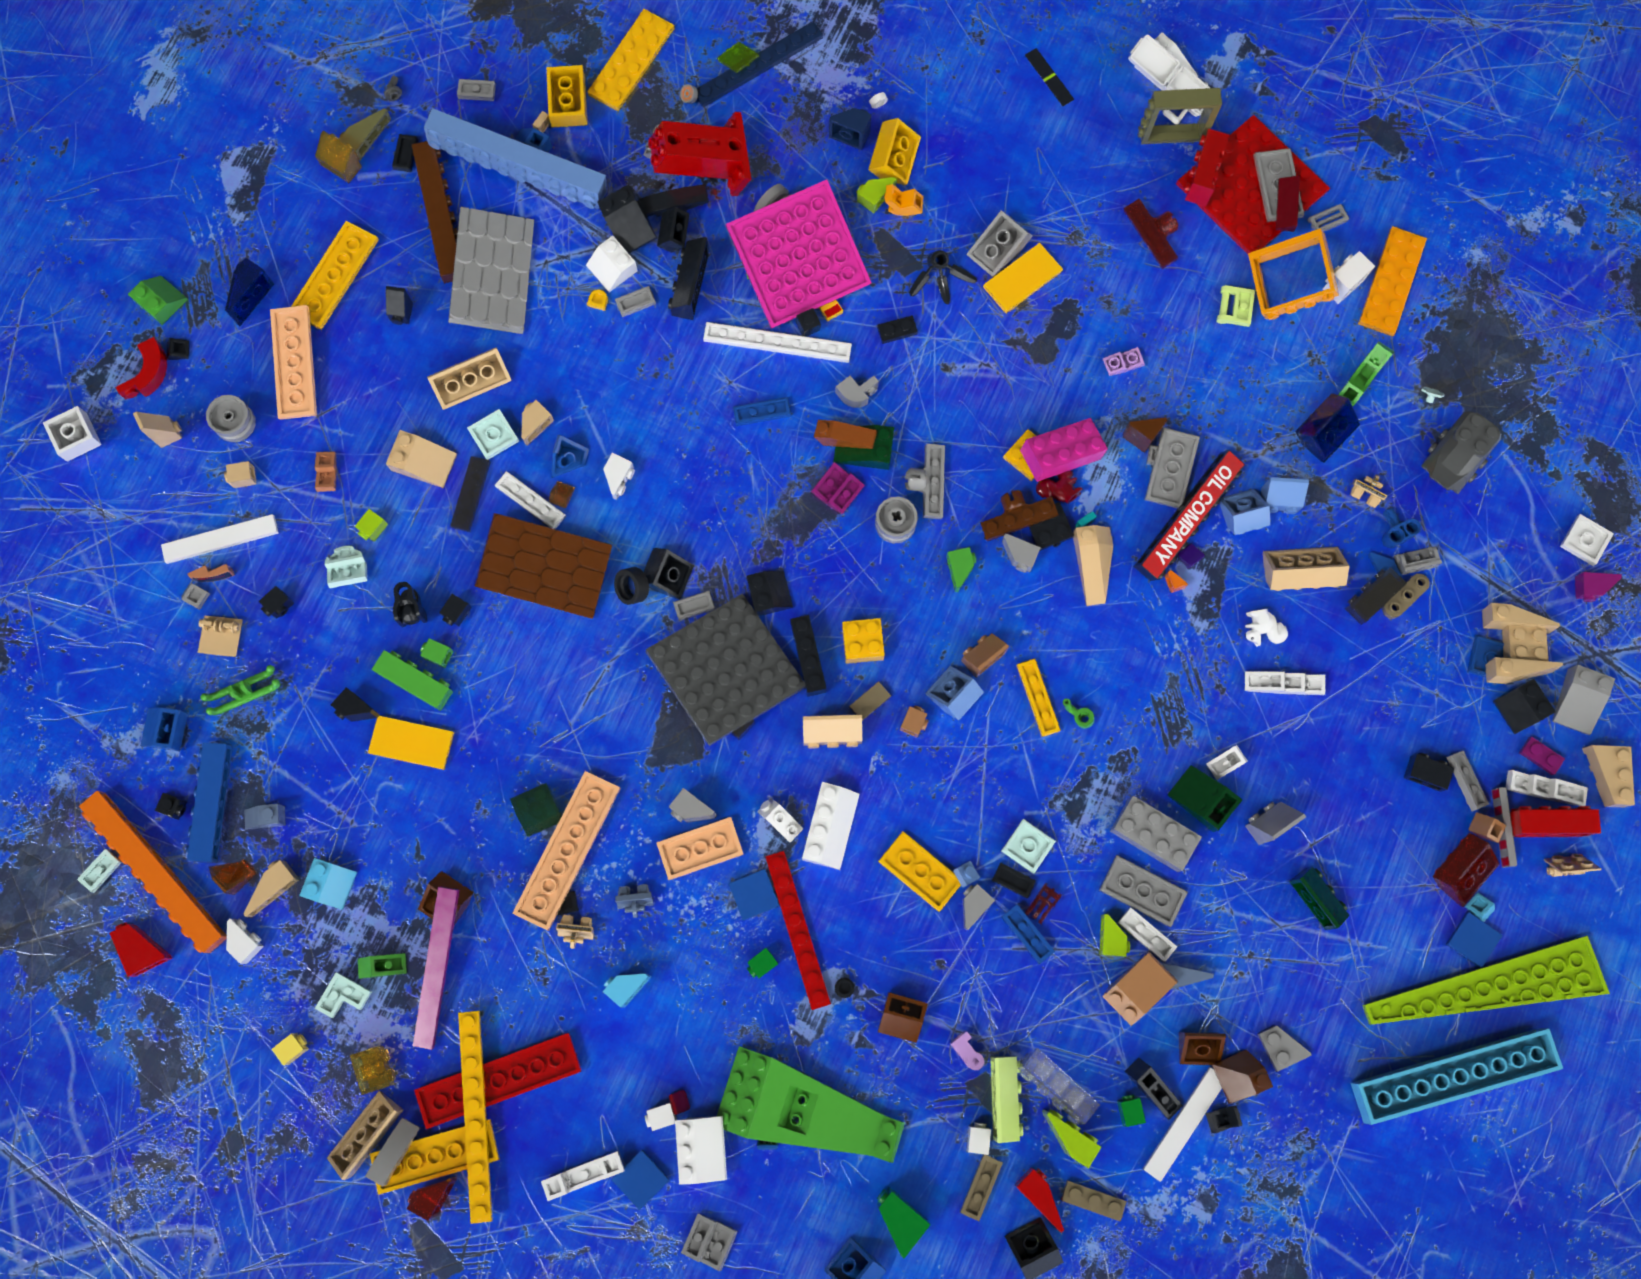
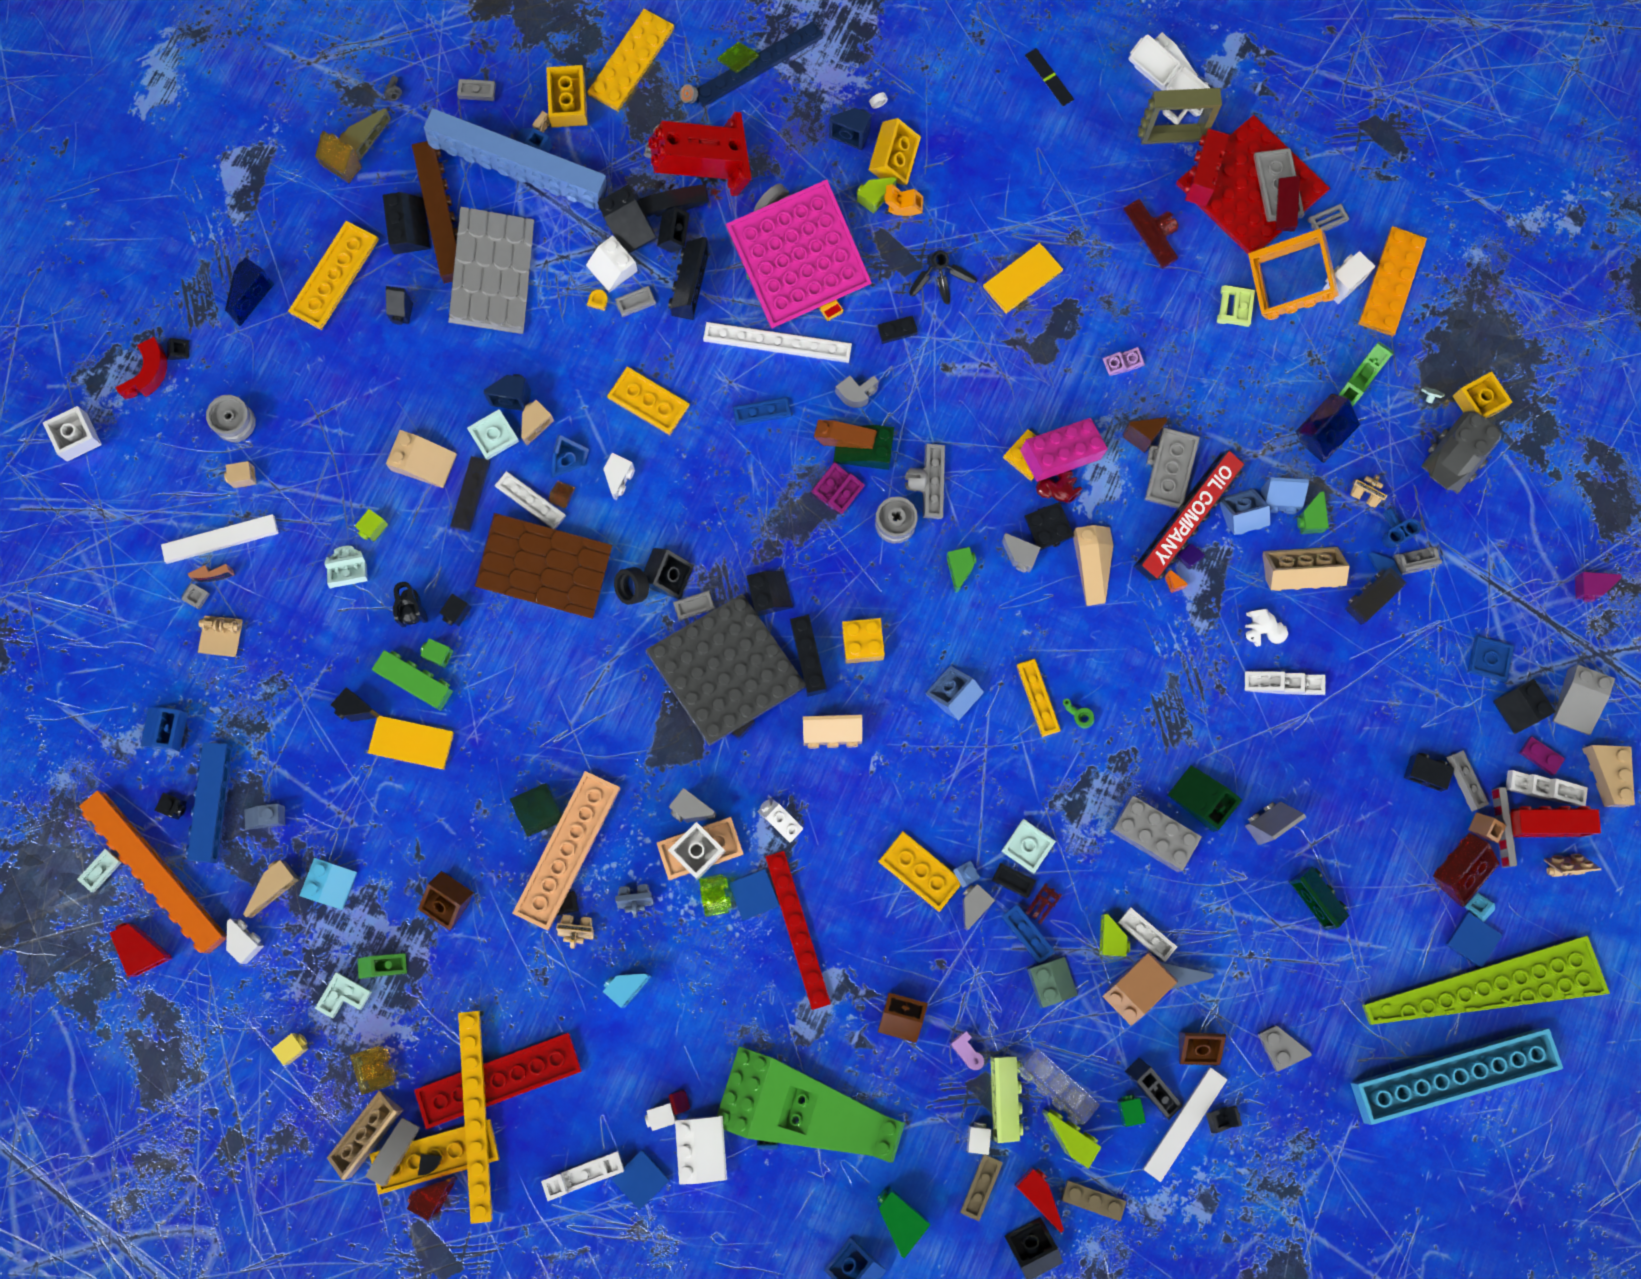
bright green slope [128,276,188,325] -> none
tan slope [133,412,182,448] -> none
bright green piece [200,665,281,715] -> none
clear orange slope [209,859,256,895] -> none
black brick [259,586,294,619] -> none
light nougat plate [270,305,317,420] -> none
nougat slope [315,452,337,492] -> none
black tile [392,134,418,172] -> none
tile [413,886,459,1050] -> none
tan slope [427,347,512,410] -> none
light grey slope [681,1213,738,1271] -> none
green brick [747,948,778,979] -> none
black brick [795,308,821,337] -> none
white slope [802,782,859,870] -> none
black plate [835,978,854,998] -> none
dark tan tile [849,682,891,721] -> none
medium nougat brick [900,706,929,738] -> none
medium nougat slope [961,633,1009,678] -> none
light grey slope [966,210,1033,277] -> none
reddish brown plate [980,490,1059,542] -> none
teal tile [1075,511,1097,528] -> none
light grey tile [1099,855,1188,927] -> none
white slope [1206,745,1248,780] -> none
reddish brown slope [1212,1050,1273,1104] -> none
dark tan plate [1382,574,1430,619] -> none
tan wedge [1482,603,1563,684] -> none
white plate [1560,514,1614,566] -> none
none -> black slope [383,192,430,255]
none -> black tile [418,1153,443,1175]
none -> dark blue slope [484,374,531,411]
none -> yellow tile [607,366,690,435]
none -> white brick [668,822,725,880]
none -> clear neon green cylinder [699,874,732,917]
none -> sand green slope [1027,957,1078,1008]
none -> bright green slope [1297,492,1329,534]
none -> yellow brick [1453,371,1512,419]

